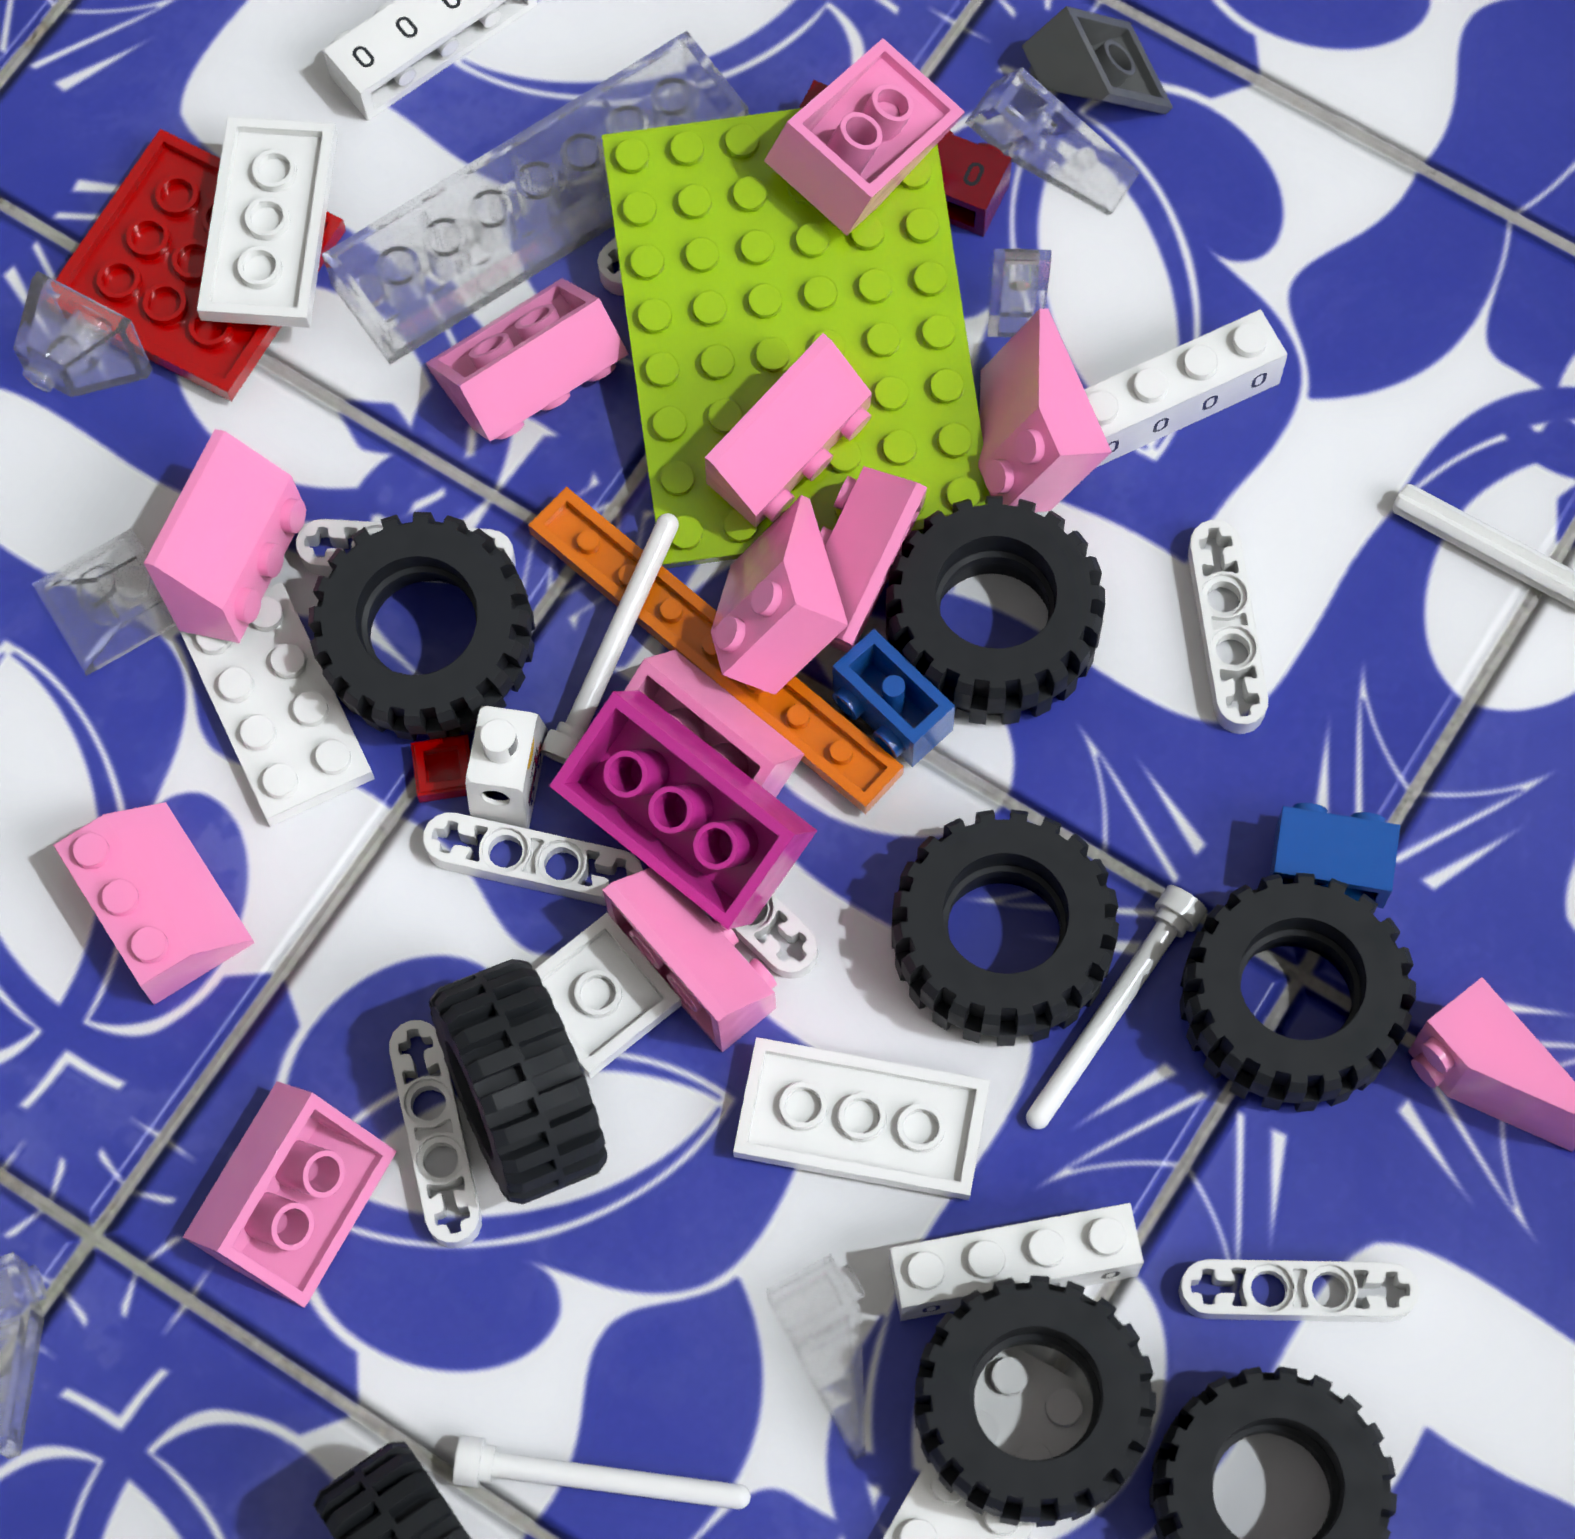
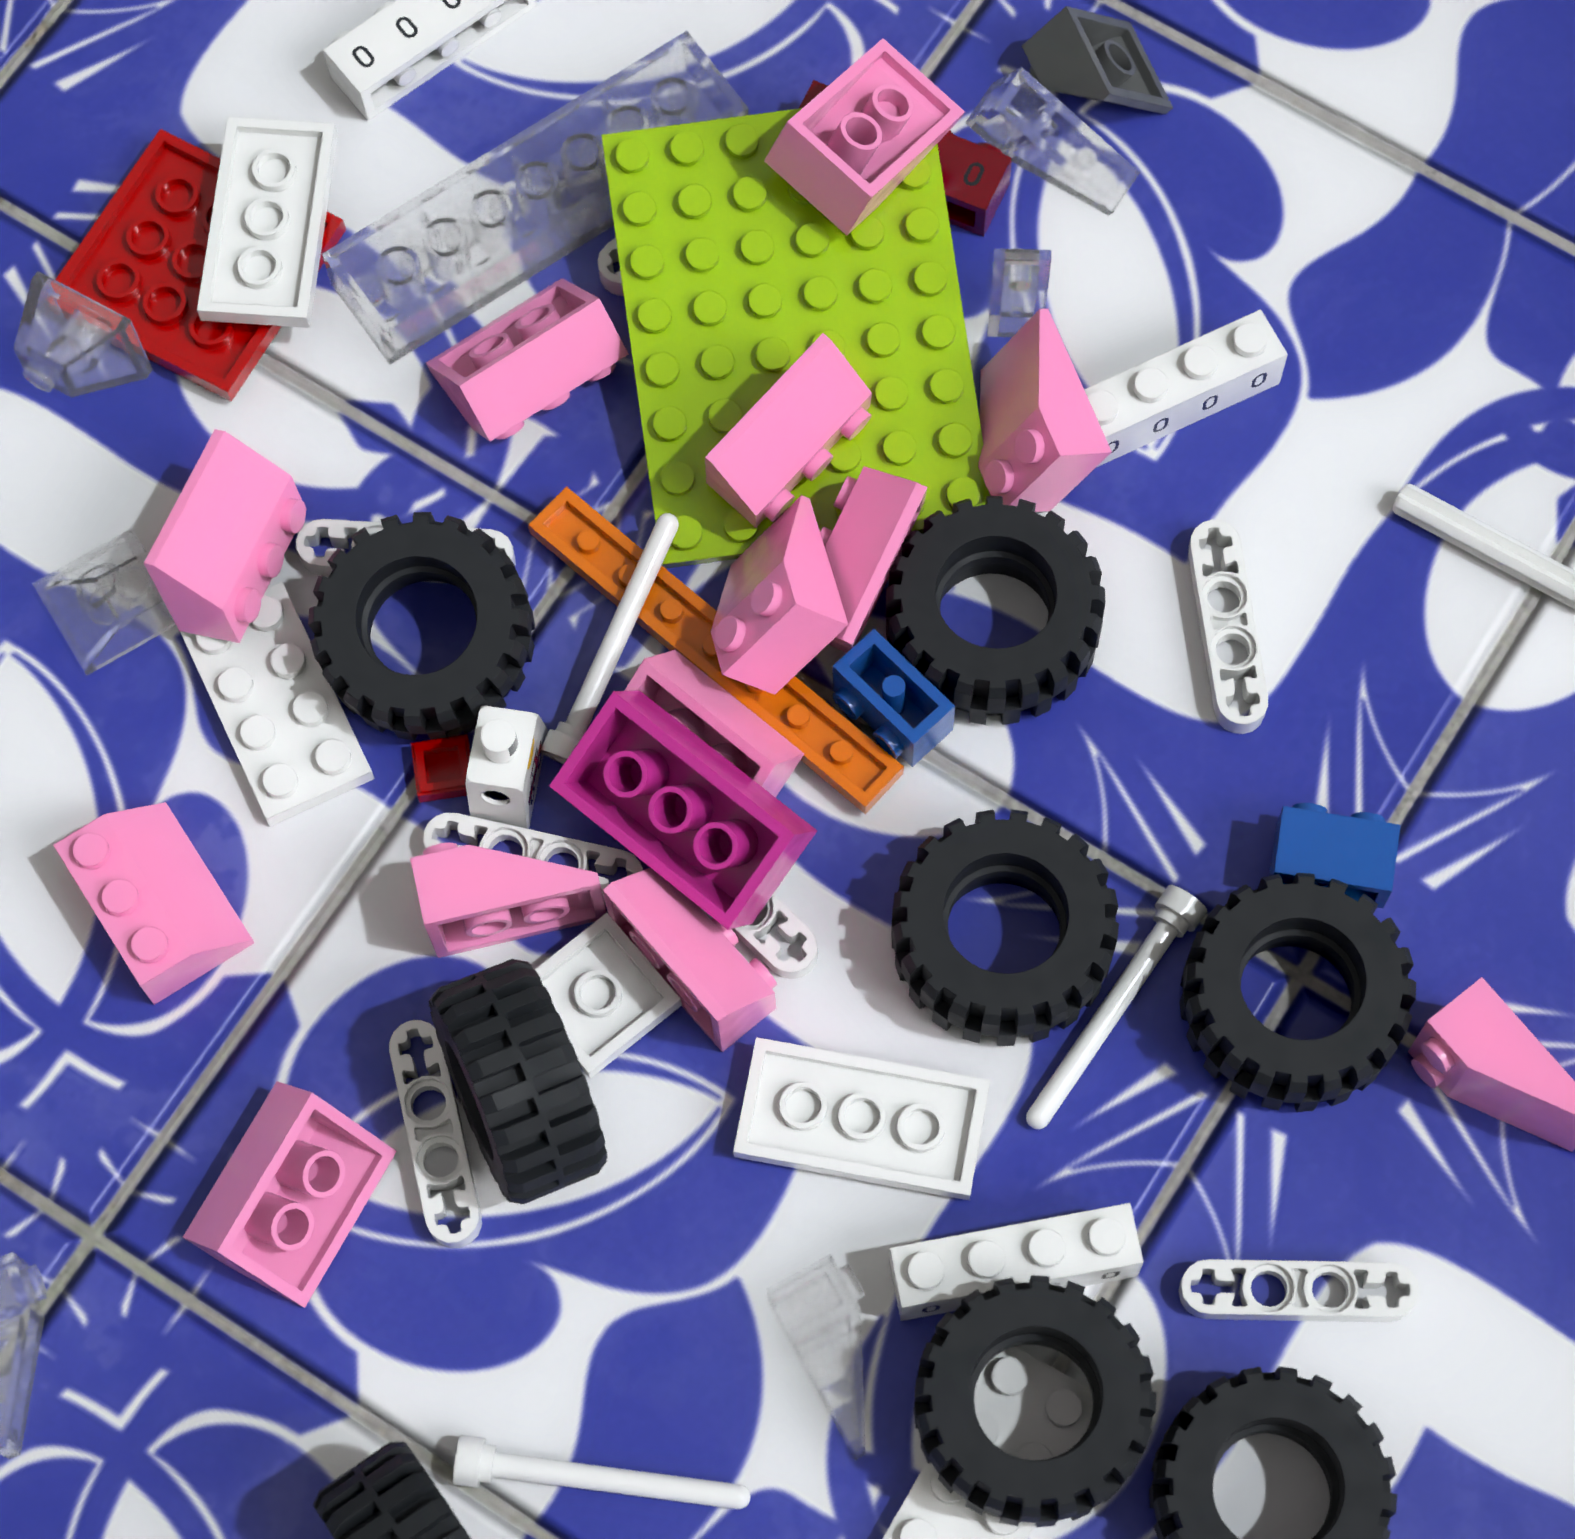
none -> bright pink slope [410,843,607,958]

